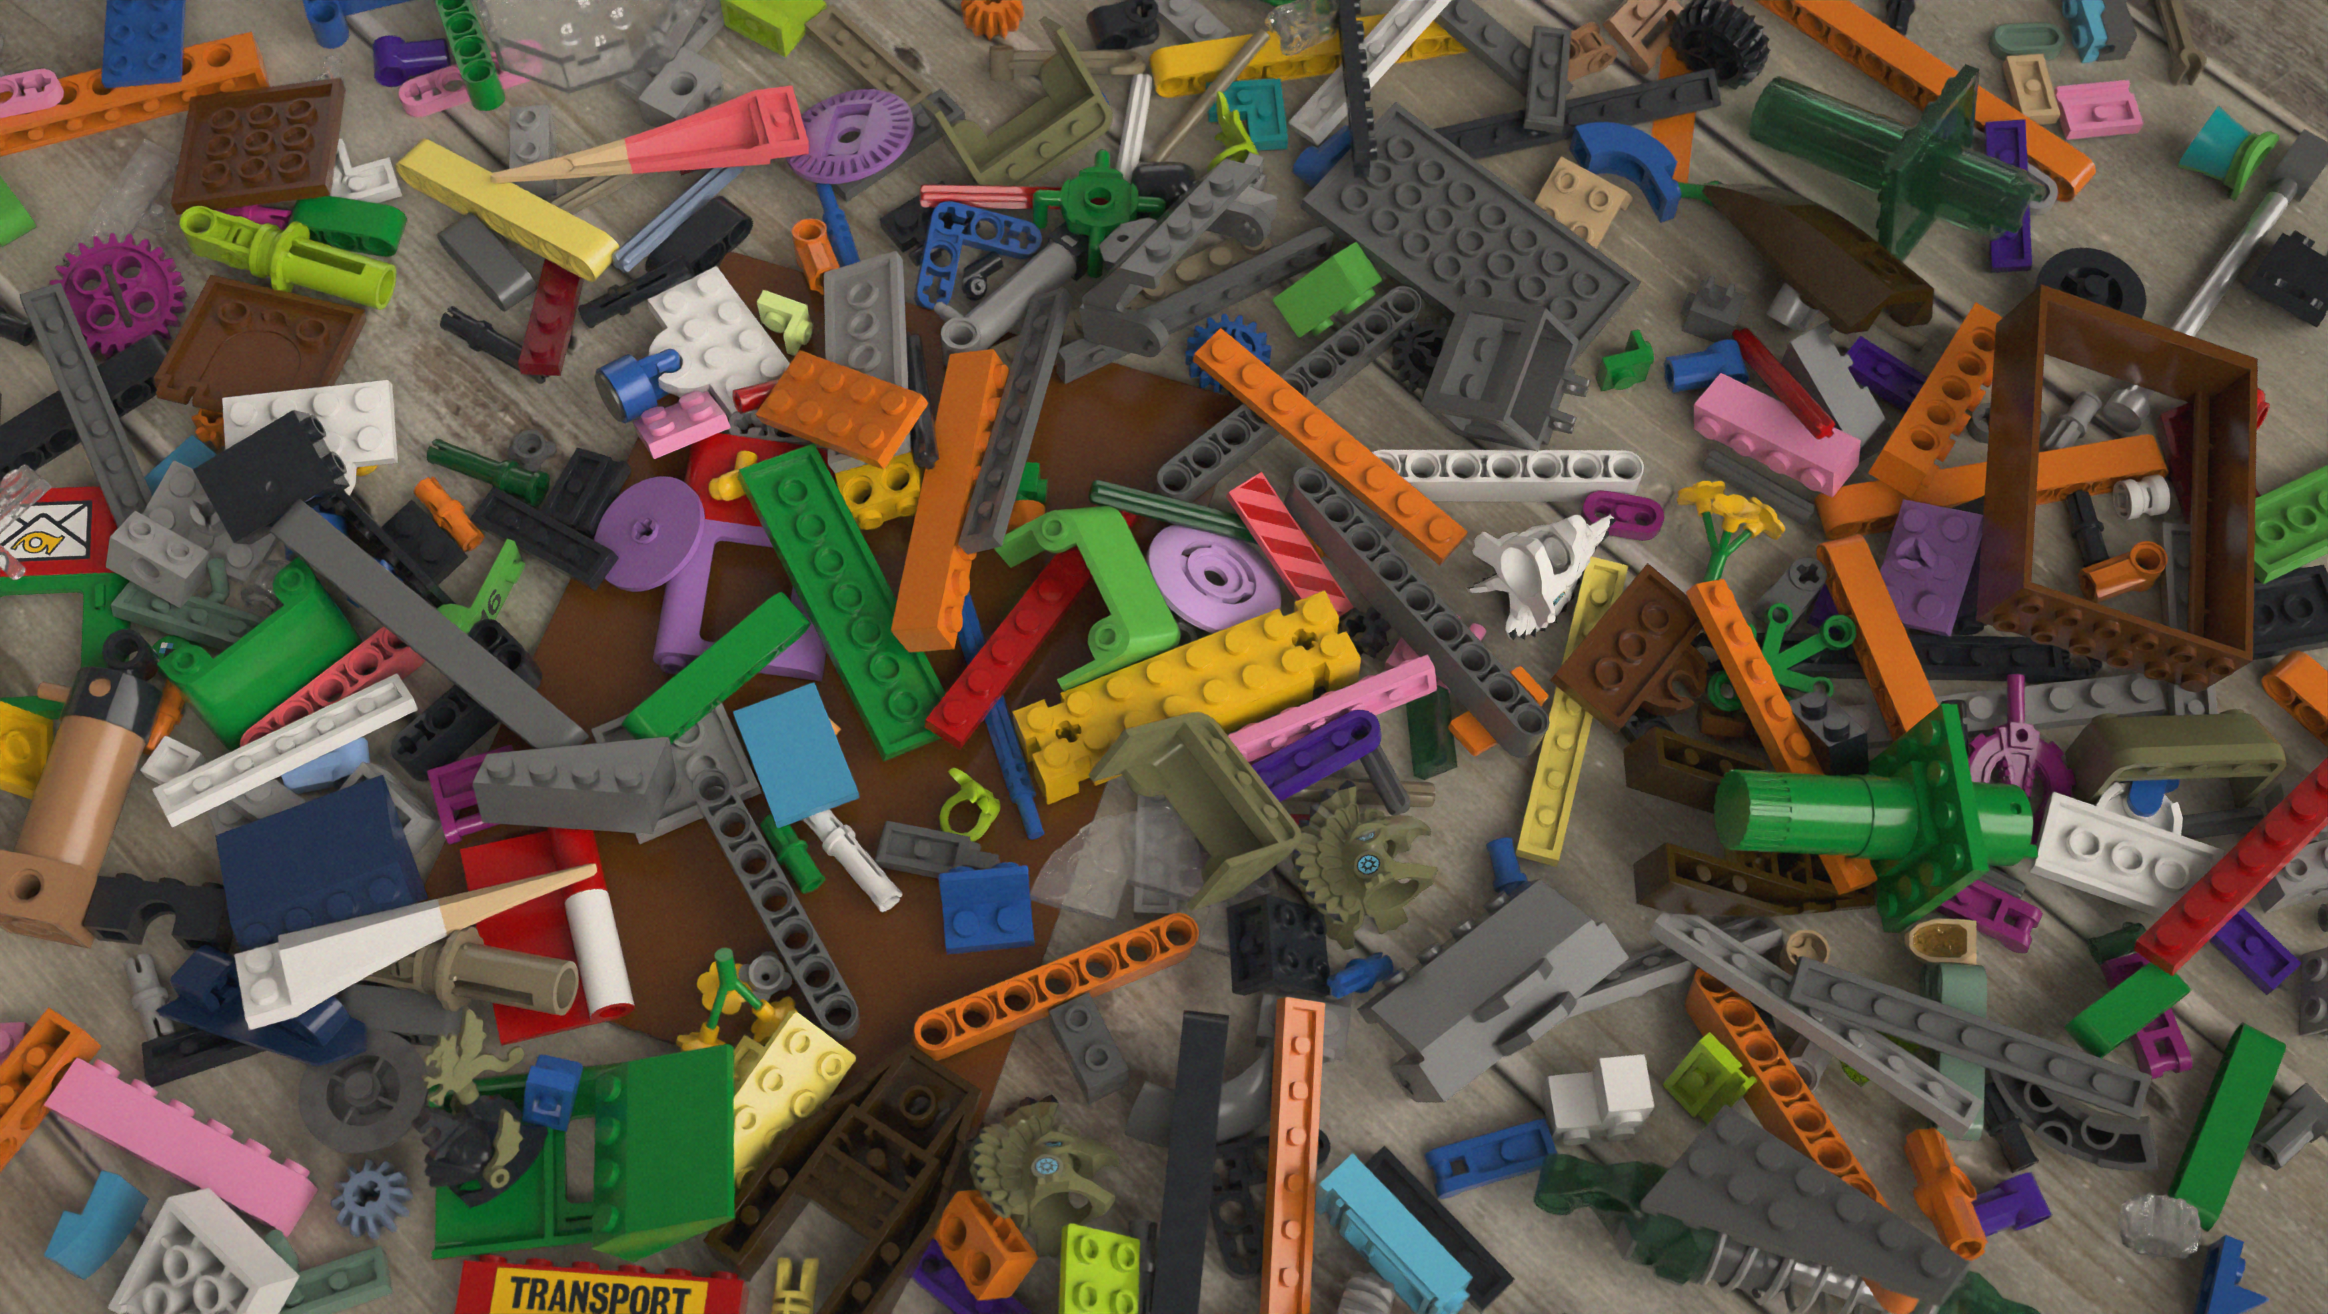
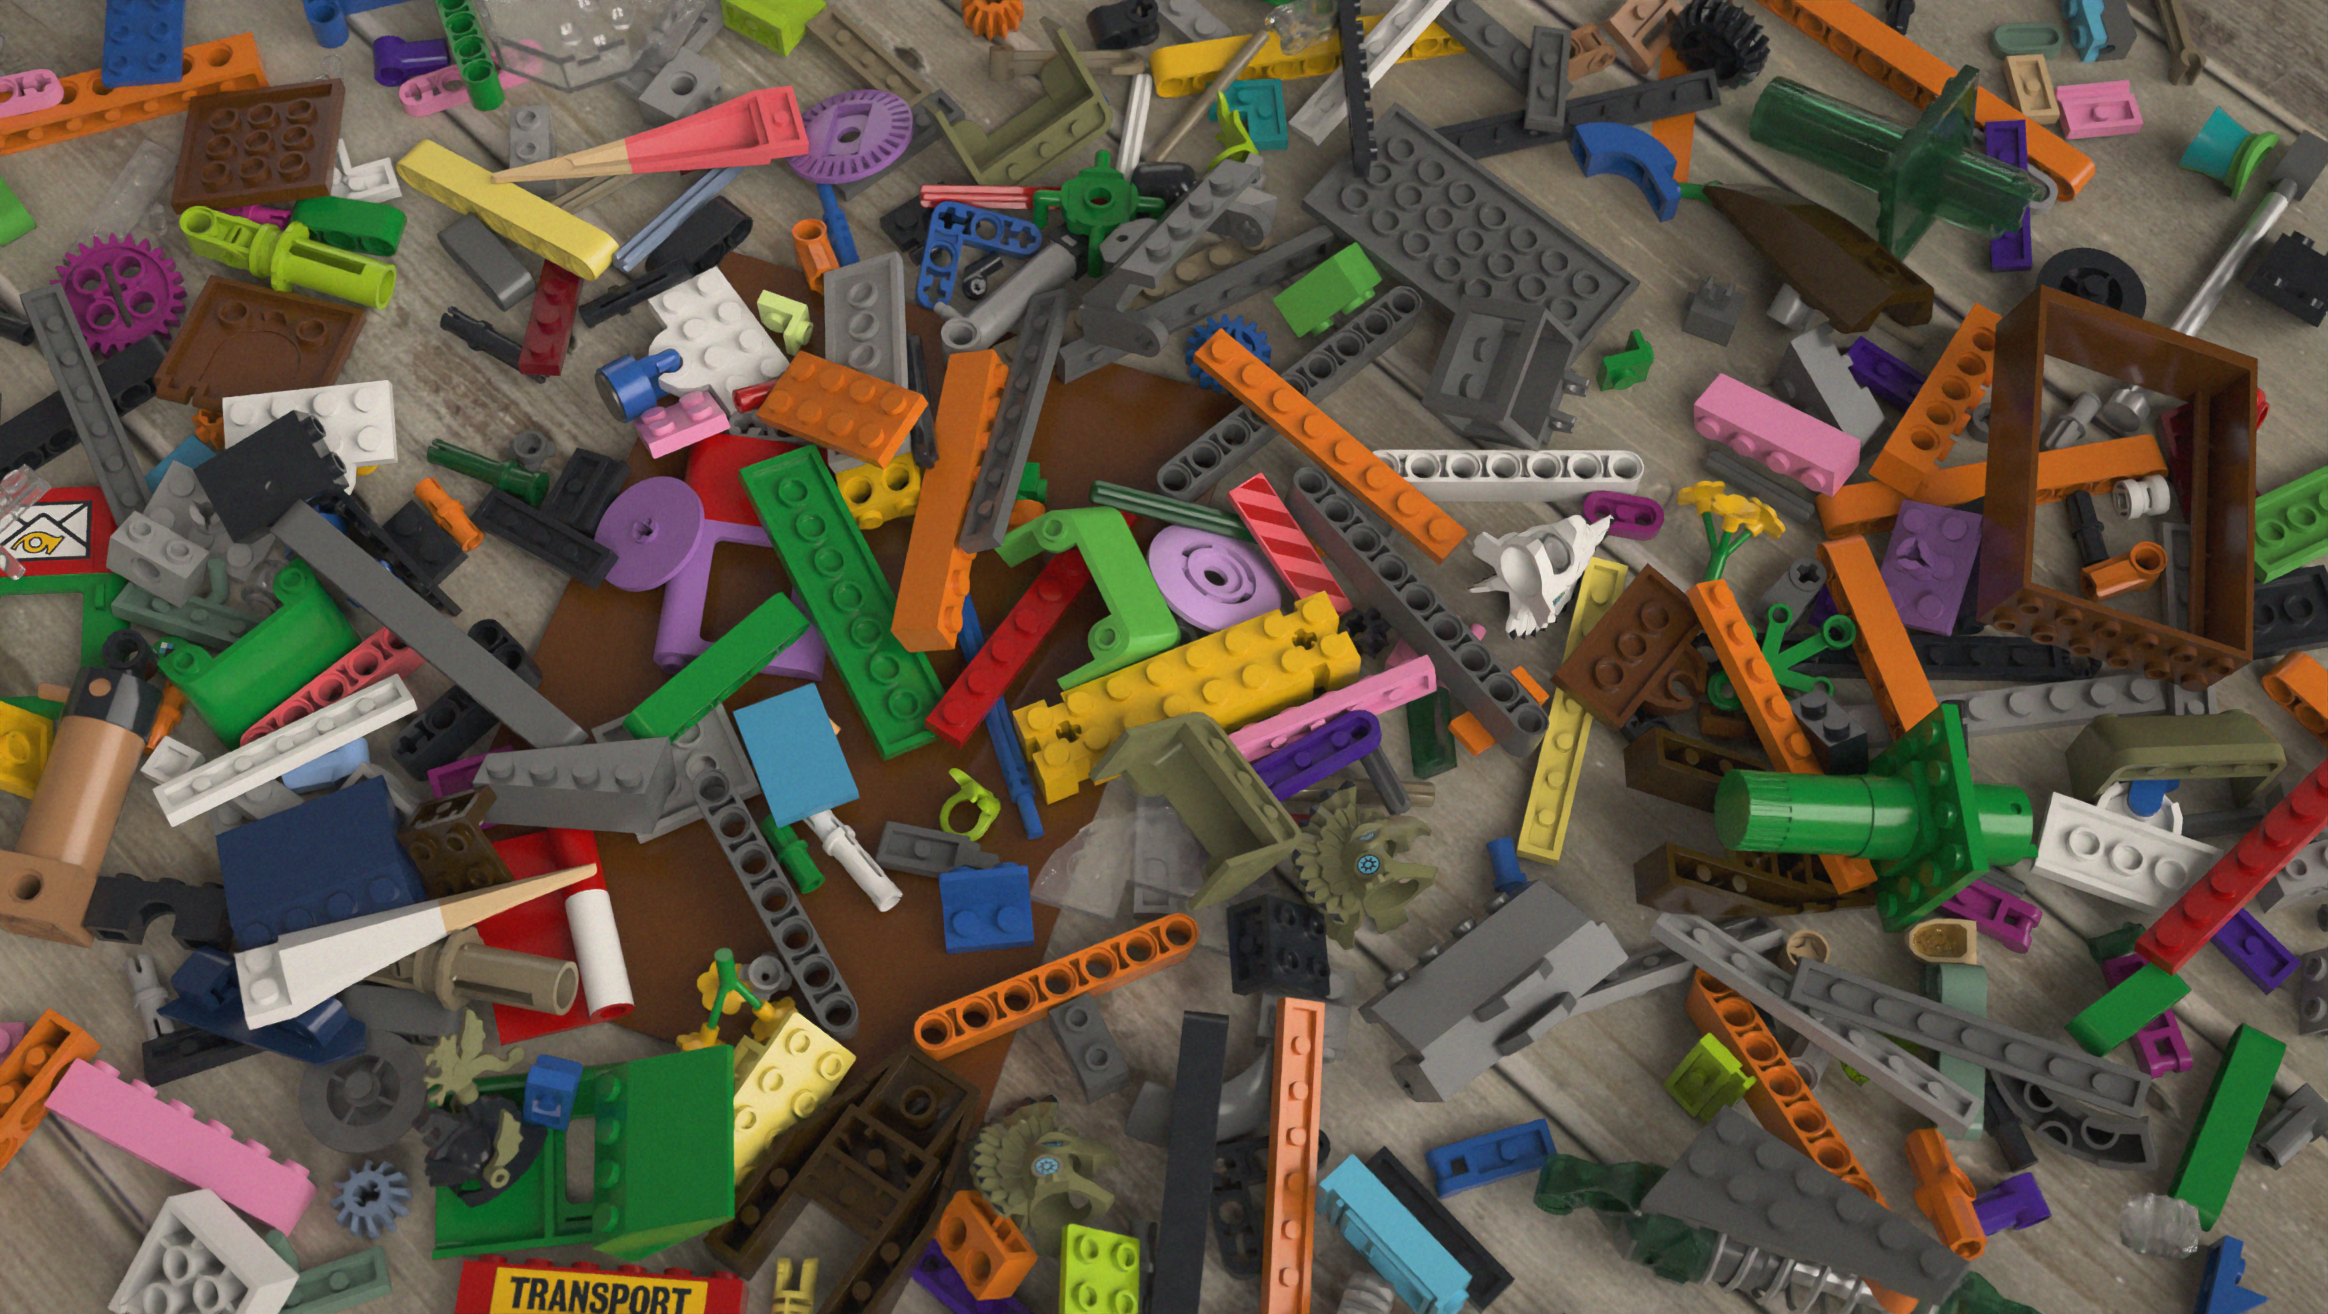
dark azure slope [44,1170,149,1280] -> none
bright green door [436,539,526,634] -> none
yellow arm [709,451,757,501] -> none
blue piece [1292,125,1351,189] -> none
blue axle [1327,952,1394,998] -> none
black gear [1391,317,1450,397] -> none
tan bracket [1534,156,1633,249] -> none
white brick [1541,1054,1654,1145] -> none
blue piece [1664,339,1749,393] -> none
red axle [1732,327,1835,440] -> none
magenta bar [1967,674,2076,845] -> none
none -> dark brown bracket [396,784,514,898]

